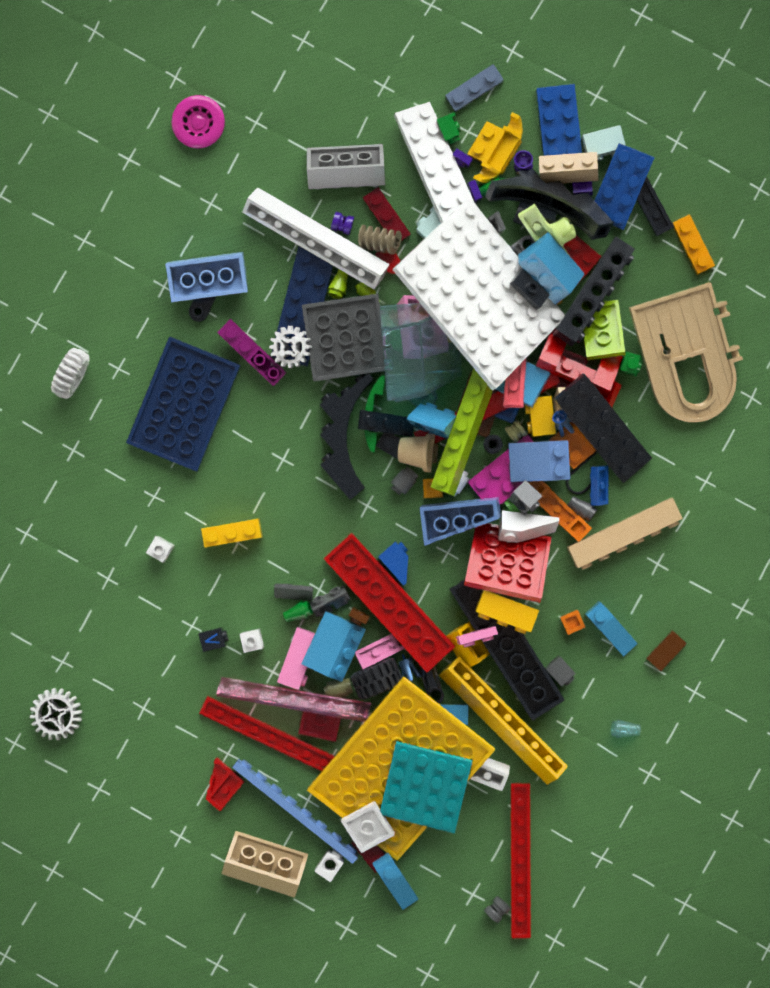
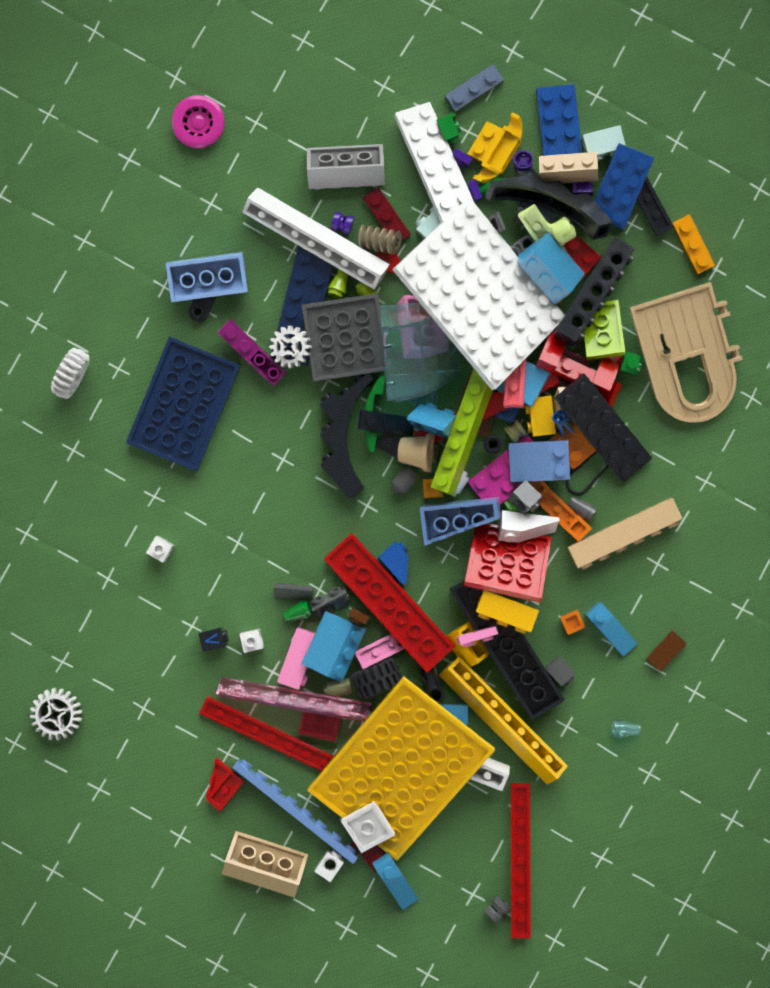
yellow brick [201,519,263,548] -> none
teal plate [380,741,472,833] -> none
flat silver piece [398,654,421,681] -> none
black plate [509,268,550,310] -> none
blue plate [590,466,608,506] -> none

